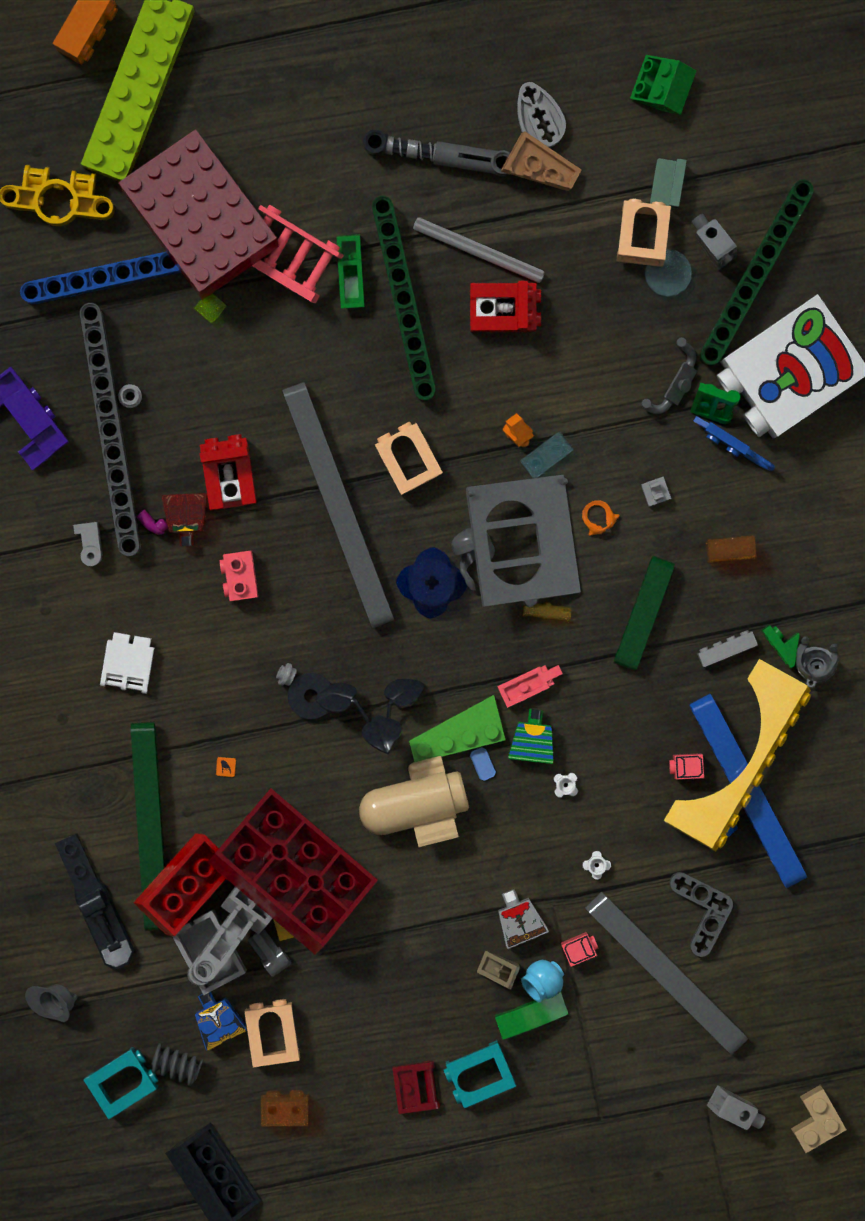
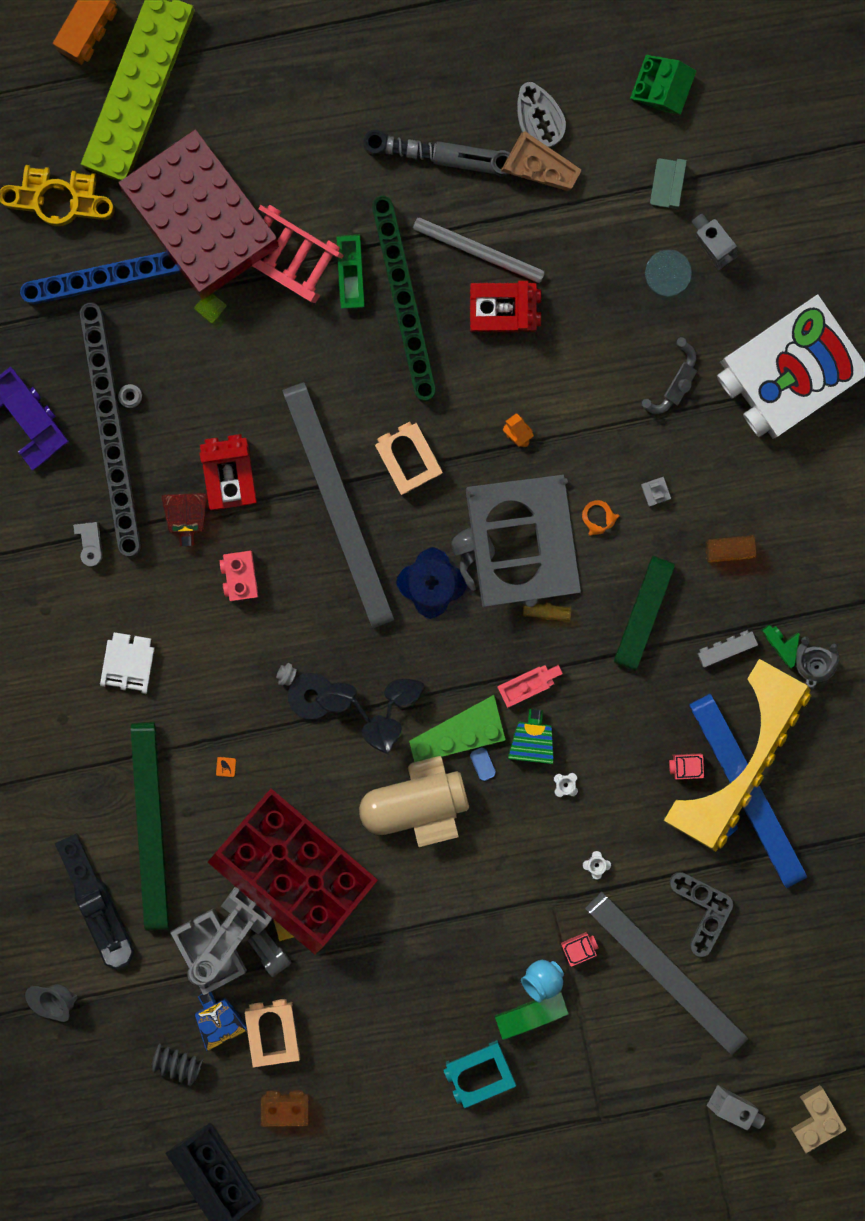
teal panel [84,1047,159,1119] -> none
red brick [134,833,226,936] -> none
magenta arm [136,509,169,535] -> none
dark red plate [392,1061,440,1114] -> none
dark tan slope [477,951,520,989] -> none
torso [498,889,549,949] -> none
clear light blue slope [521,431,573,478] -> none
light nougat panel [617,199,671,267] -> none
green plate [690,383,740,424] -> none
blue plate [693,416,775,471] -> none
dark green beam [699,179,814,366] -> none

